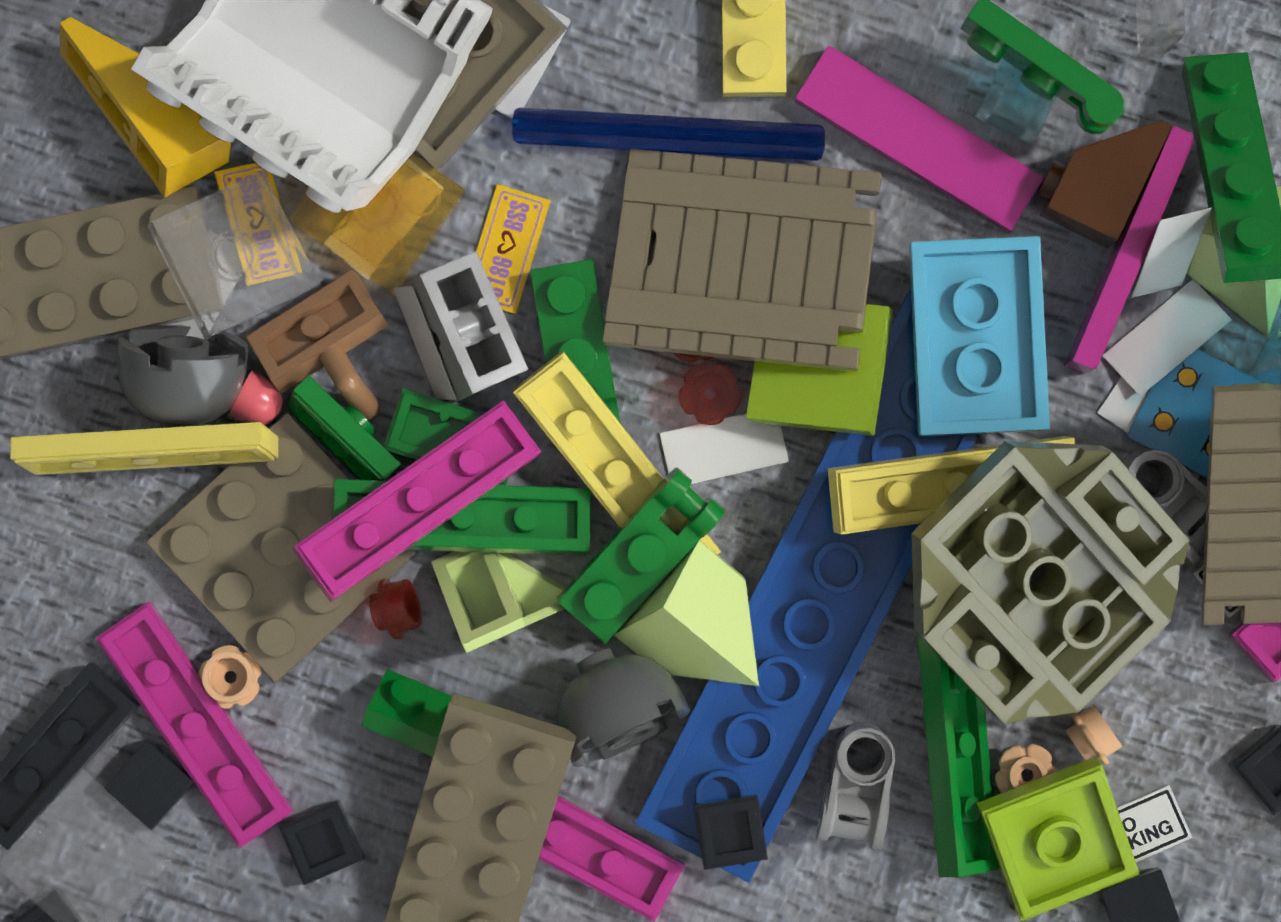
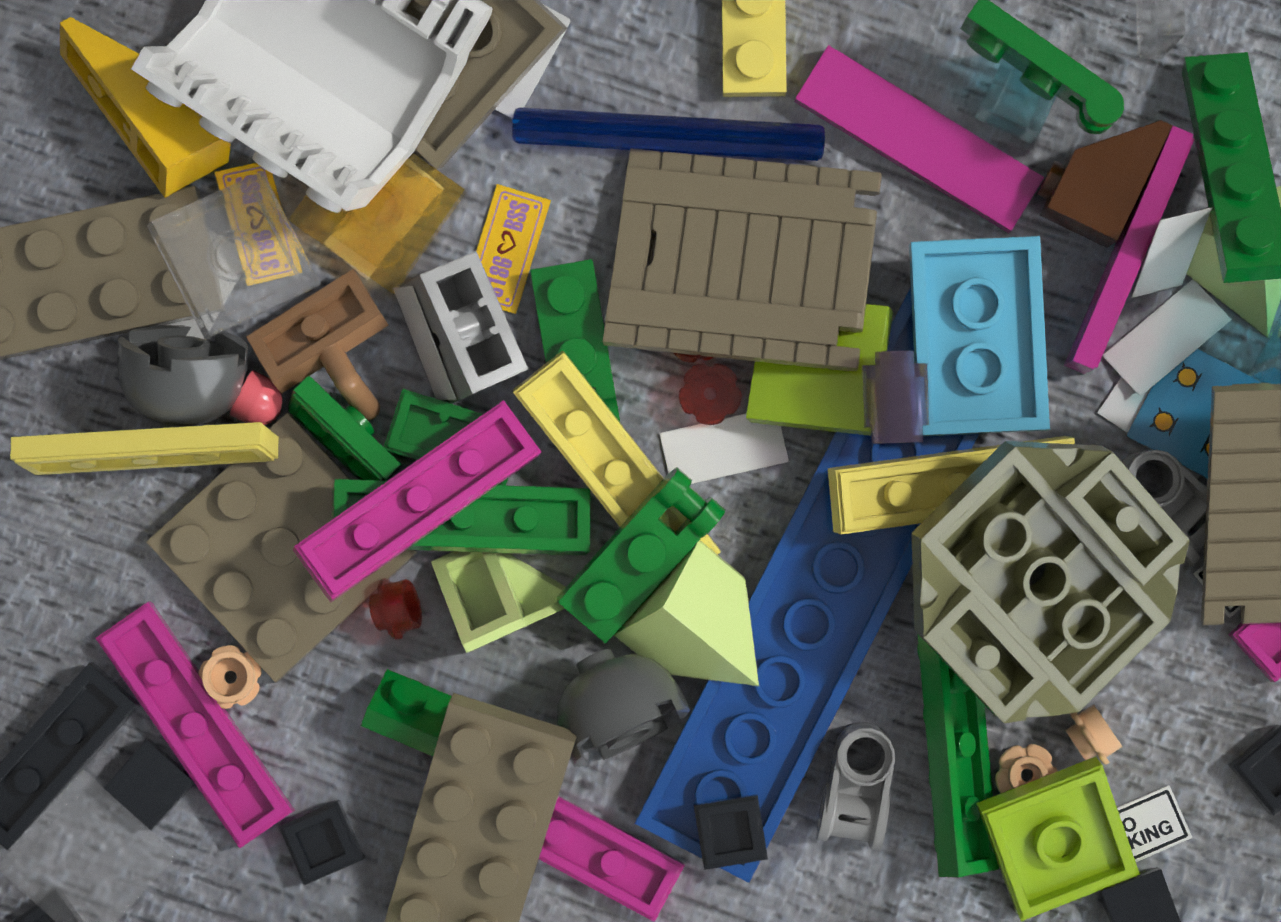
none -> clear purple brick [862,351,930,444]

